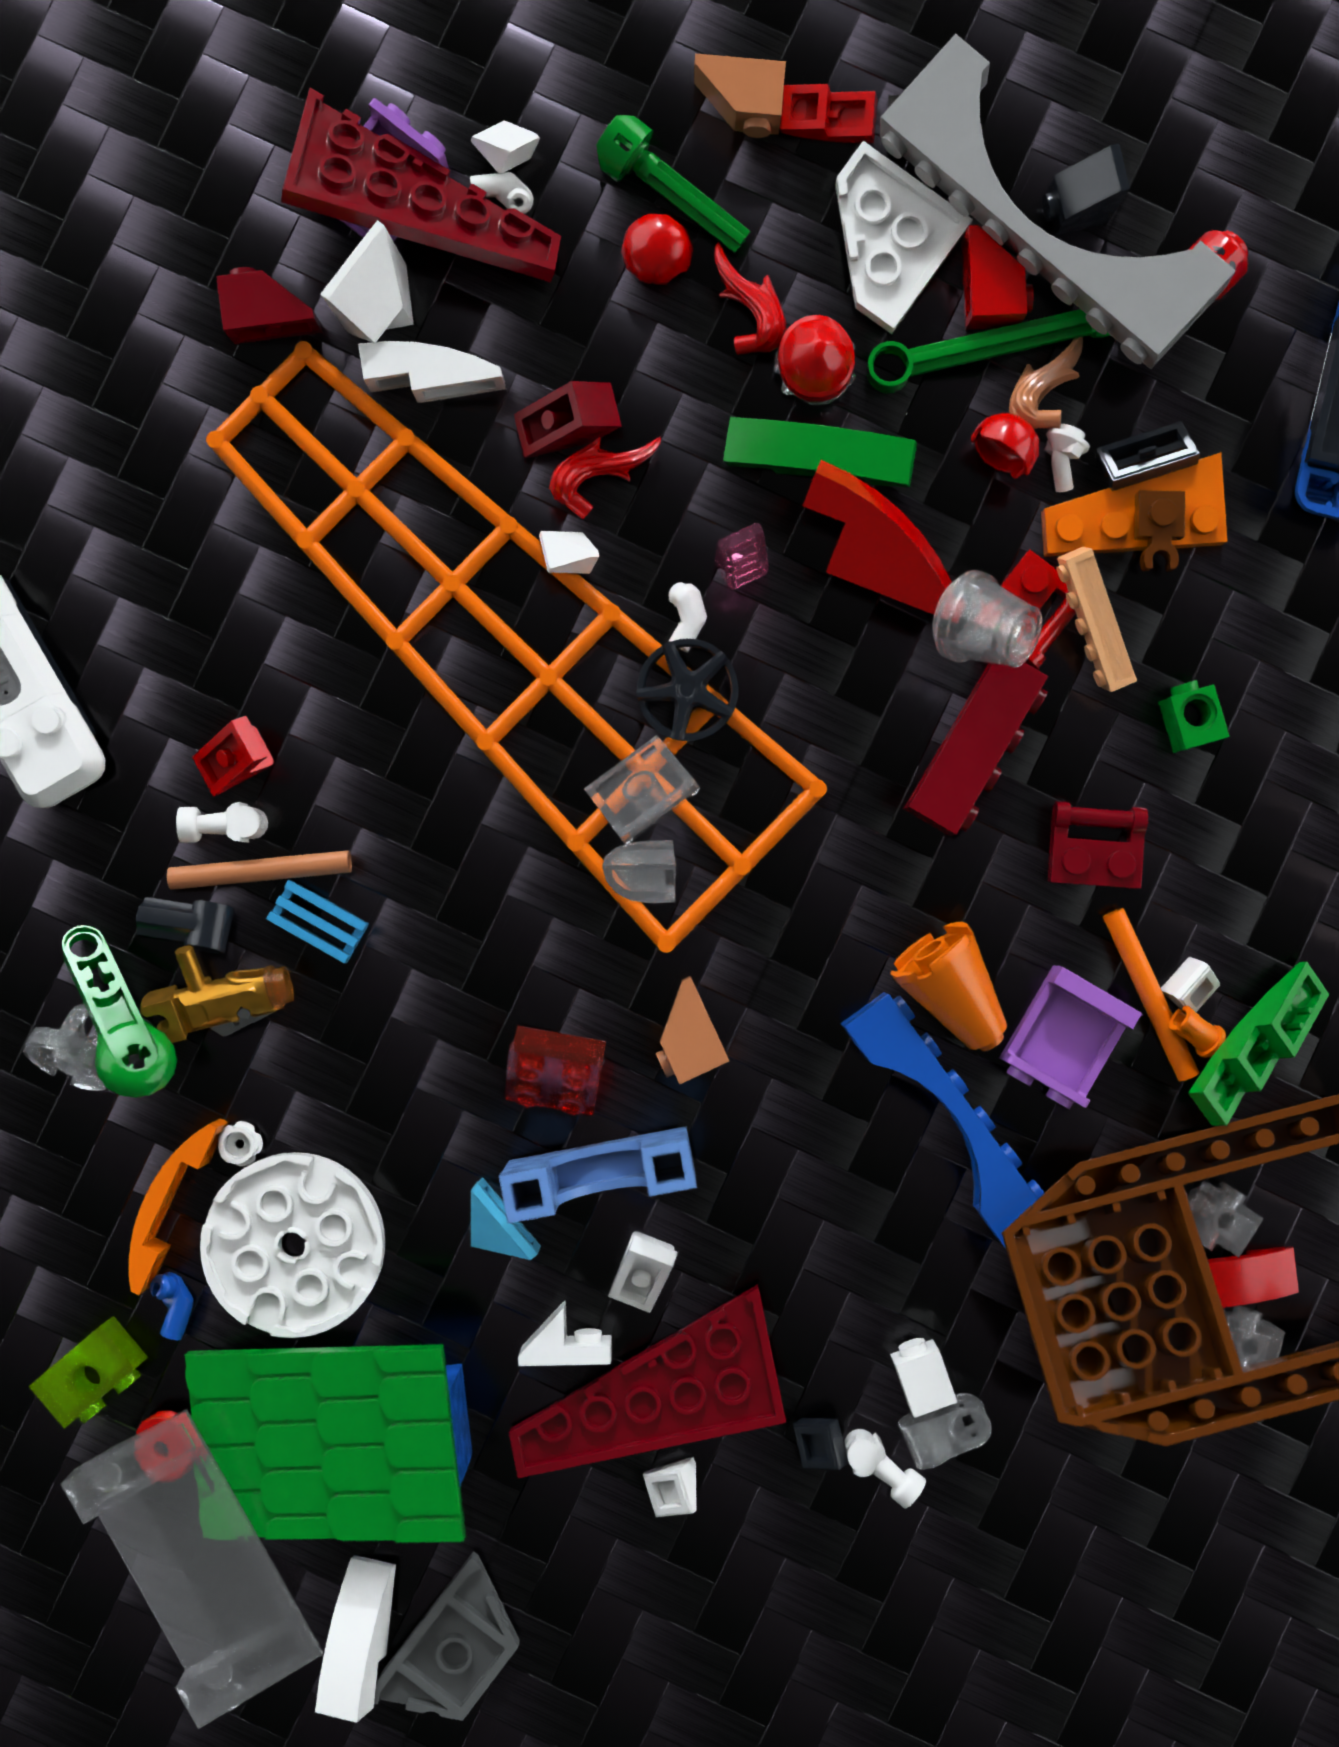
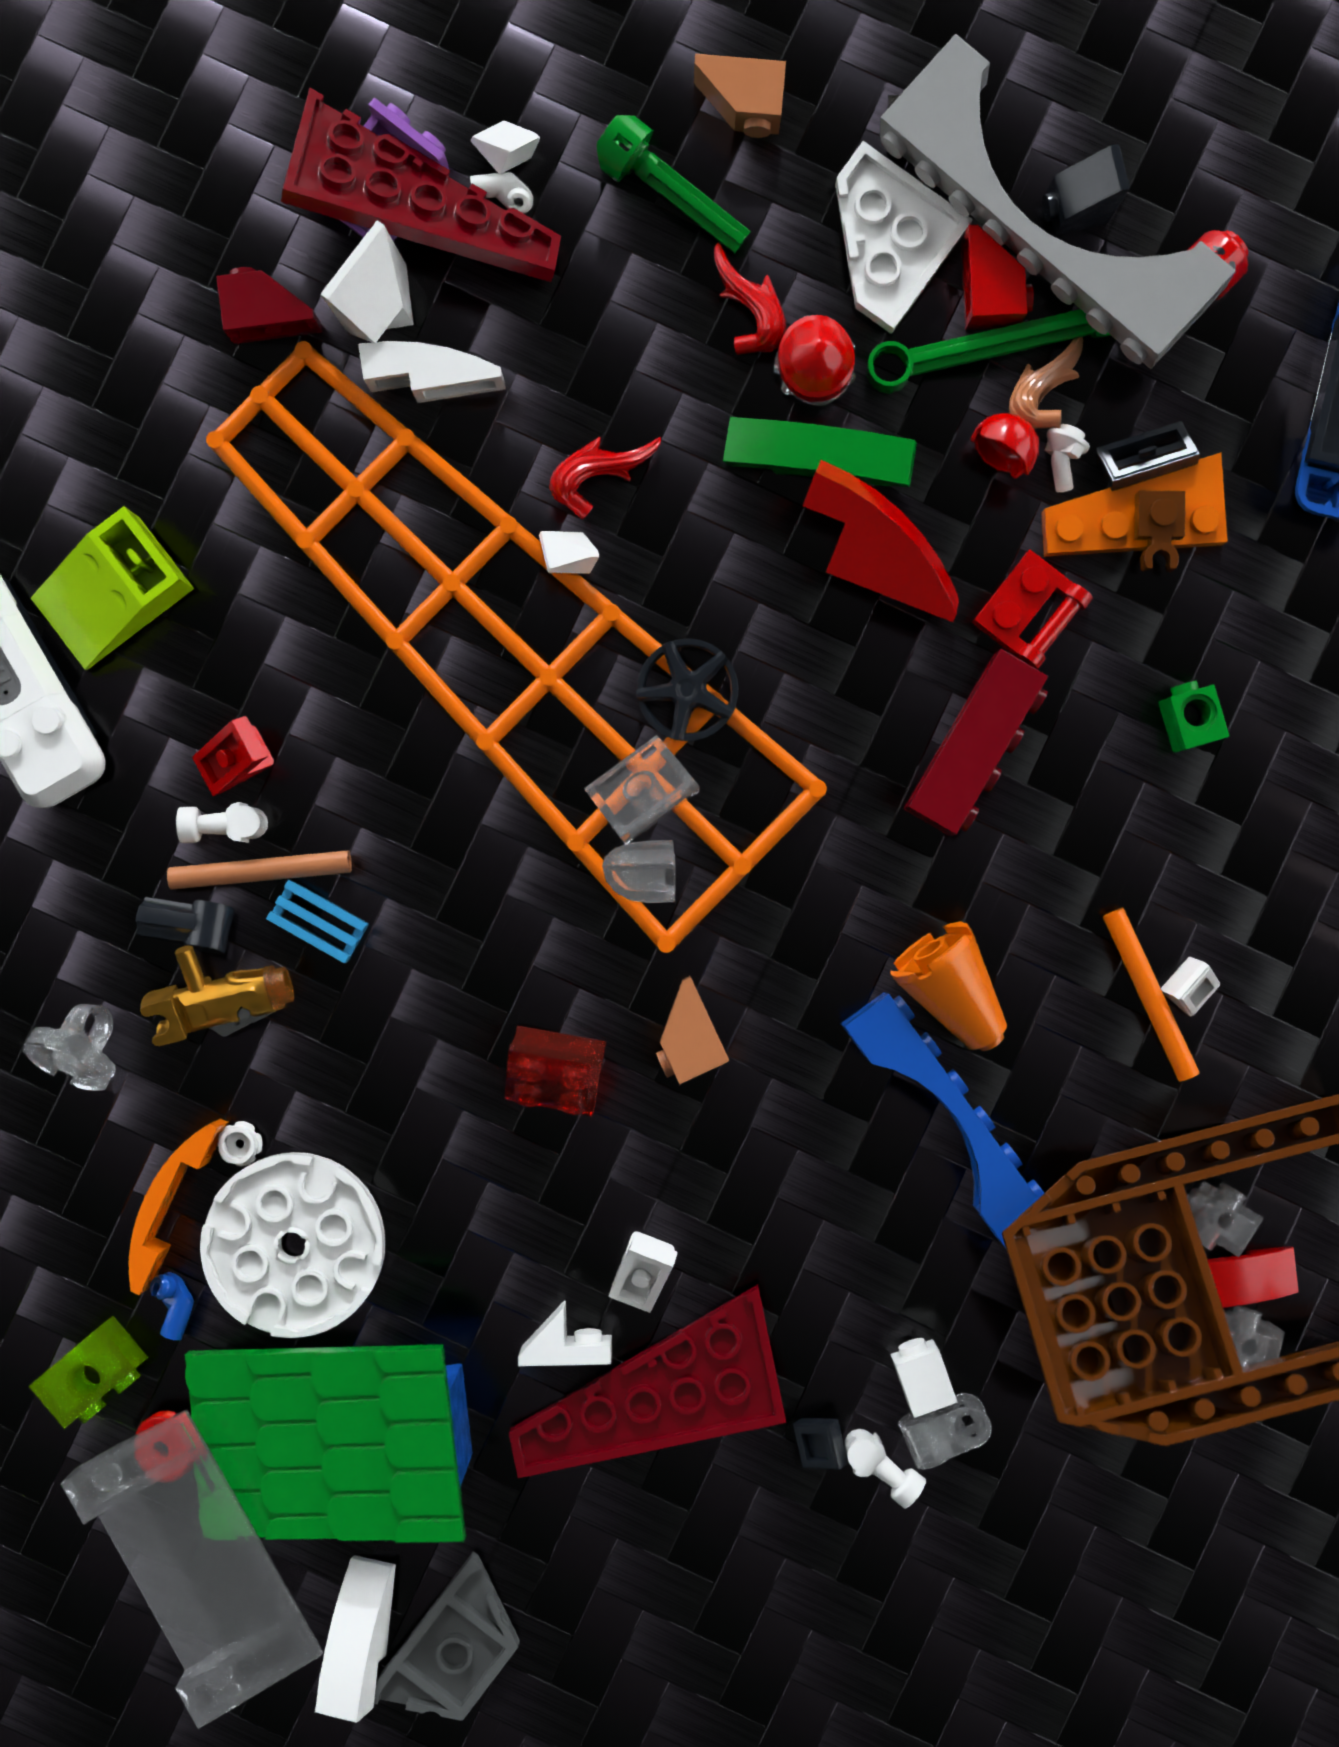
beam [62,925,177,1098] -> none
medium azure slope [471,1177,541,1260] -> none
medium blue arch [499,1126,696,1223] -> none
dark red slope [514,381,622,458] -> none
red hair [621,213,693,285] -> none
white slope [642,1457,697,1517] -> none
white arm [669,582,707,652] -> none
clear pink slope [715,523,769,590] -> none
red slope [780,84,878,143] -> none
clear piece [933,570,1042,667] -> none
medium lavender panel [999,965,1142,1110] -> none
dark red plate [1047,801,1148,889] -> none
light nougat piece [1057,547,1137,692] -> none
orange axle [1169,1005,1226,1058] -> none
green slope [1188,961,1329,1126] -> none
none -> lime slope [31,506,194,670]

